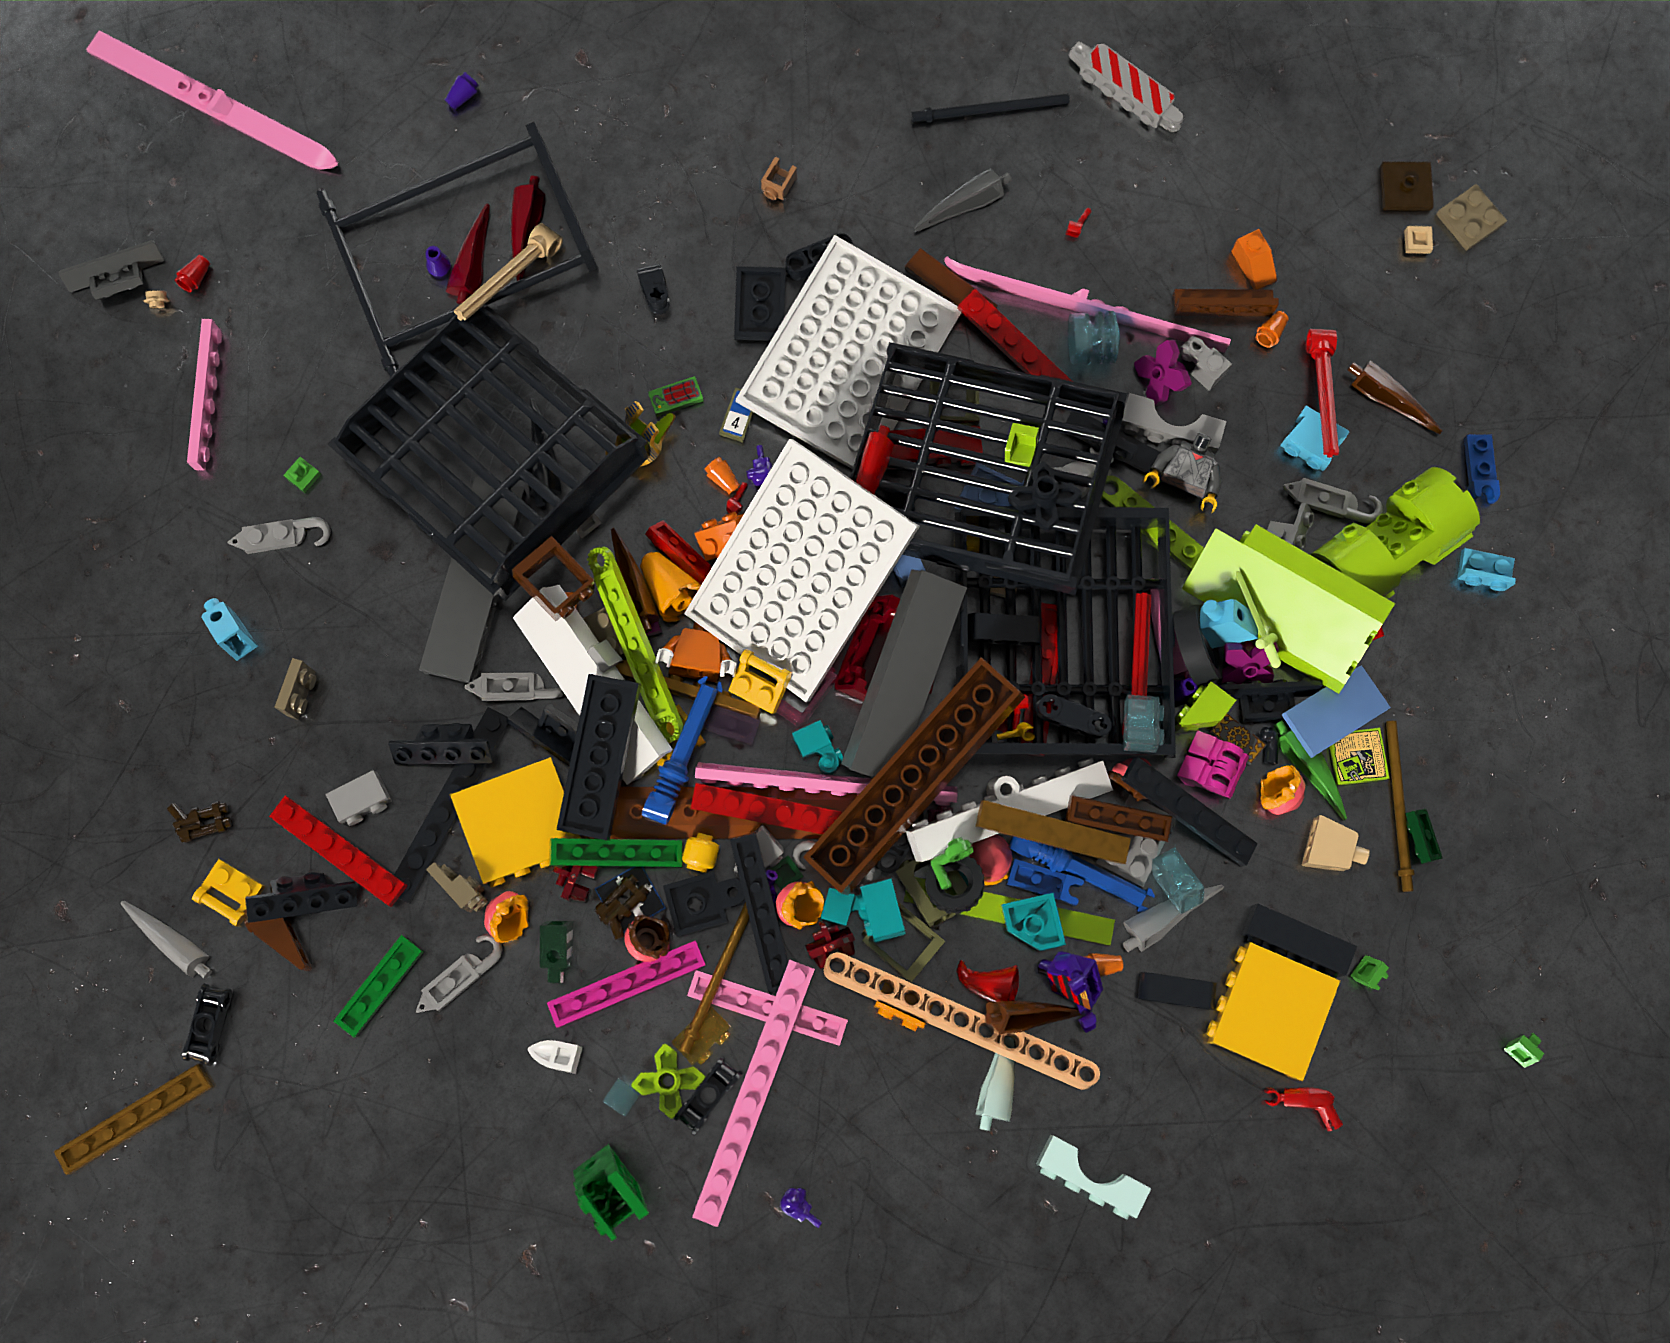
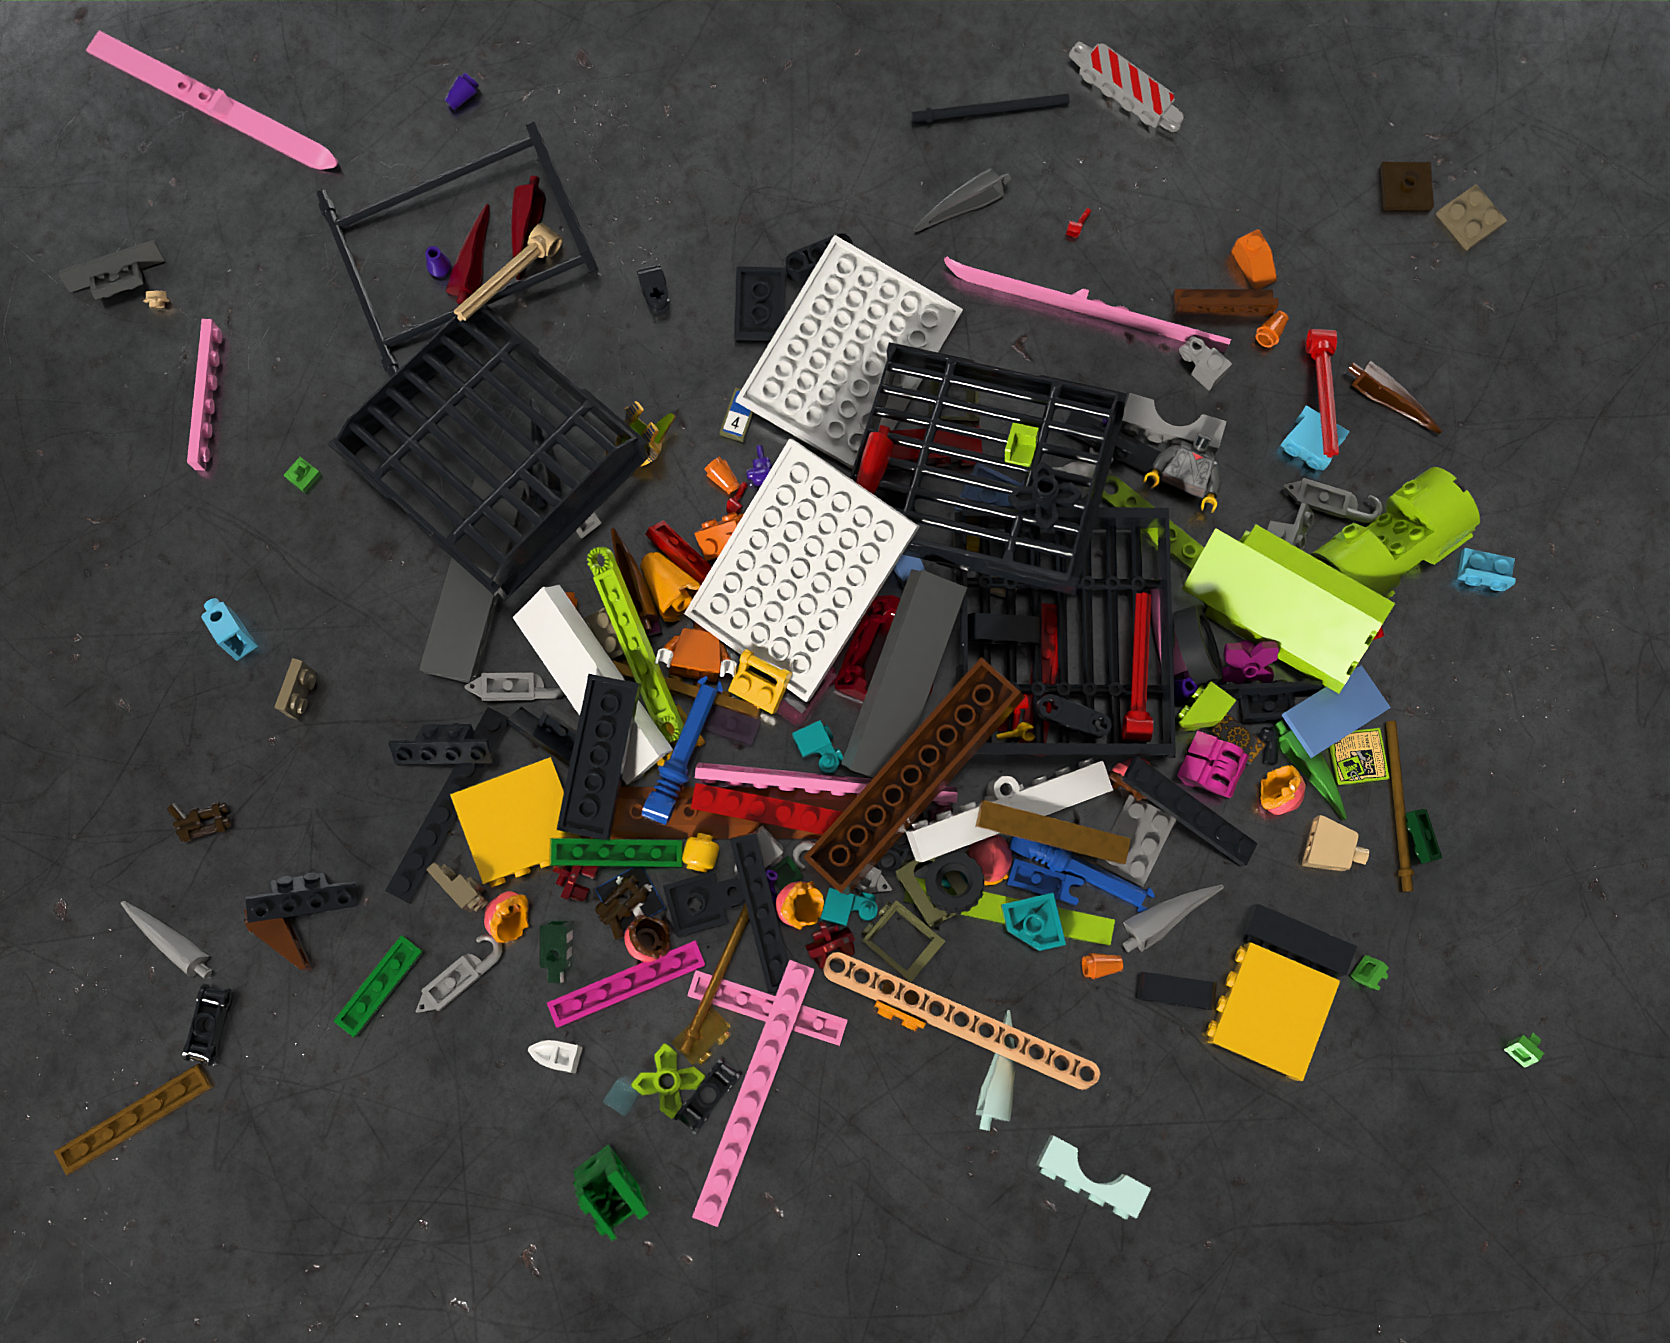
red cone [175,255,210,292] -> none
yellow plate [192,859,265,927] -> none
light grey plate [228,517,331,554] -> none
red plate [269,795,408,907] -> none
light grey brick [326,770,392,826] -> none
reddish brown window [512,536,595,622] -> none
light grey tile [587,640,622,672] -> none
tile [648,376,703,417] -> none
medium nougat window [761,157,797,200] -> none
dark purple piece [781,1188,822,1228] -> none
teal brick [857,879,906,942] -> none
reddish brown tile [905,248,998,309] -> none
bright green plate [931,837,974,890] -> none
red plate [957,289,1073,382] -> none
red hat [957,960,1019,1002] -> none
reddish brown piece [985,1001,1081,1034] -> none
dark purple torso [1038,951,1103,1033] -> none
reddish brown tile [1065,795,1172,842] -> none
clear light blue wheel [1068,311,1120,366] -> none
clear light blue brick [1123,695,1164,753] -> none
magenta plant [1134,340,1192,406] -> none
clear light blue brick [1152,847,1205,914] -> none
medium azure torso [1200,599,1258,648] -> none
yellowish green sword [1236,571,1281,668] -> none
red arm [1264,1087,1343,1131] -> none
tan plate [1404,226,1433,253] -> none
blue plate [1464,435,1500,504] -> none

